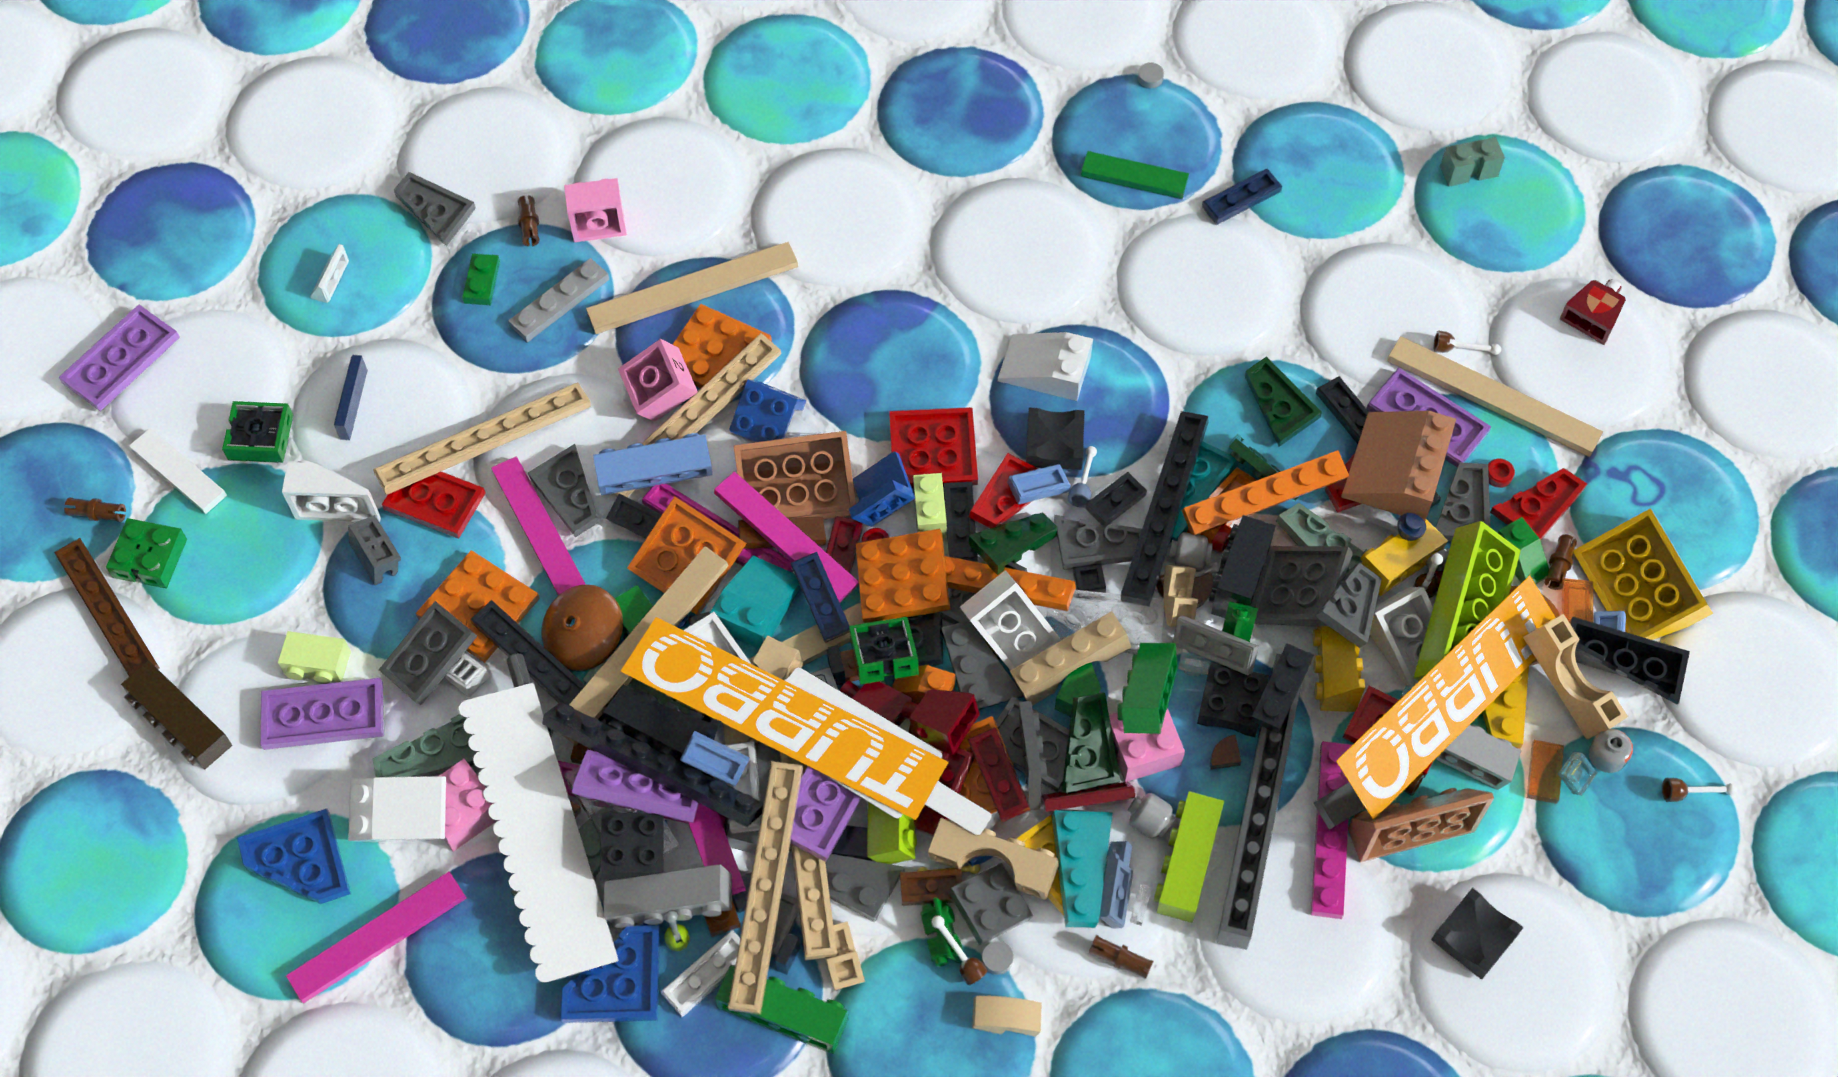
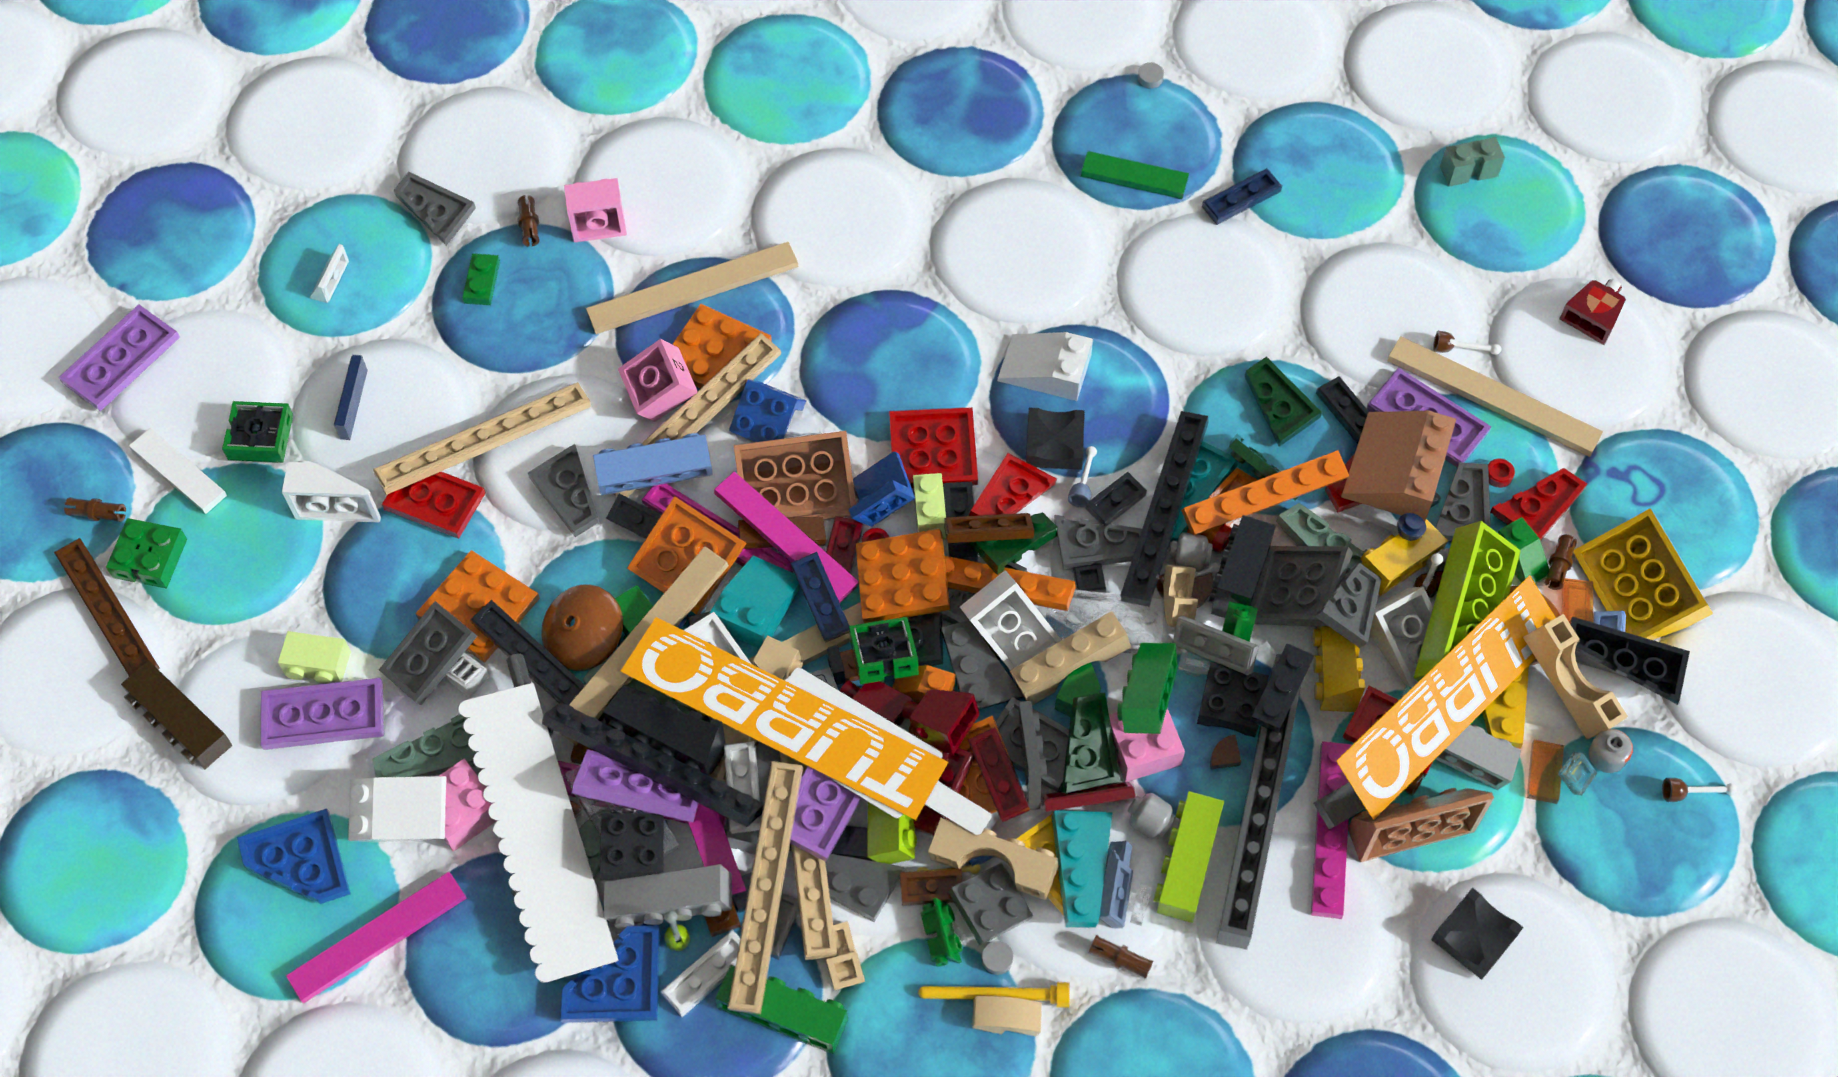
dark grey hinge [348,515,401,586] -> none
dark pink tile [491,456,585,595] -> none
light grey plate [508,258,609,343] -> none
medium blue tile [680,731,750,787] -> none
black tile [775,933,800,975] -> none
hinge [932,916,988,985] -> none
medium blue tile [1007,464,1071,505] -> none
none -> yellow piece [918,982,1070,1008]
none -> reddish brown tile [944,513,1034,543]

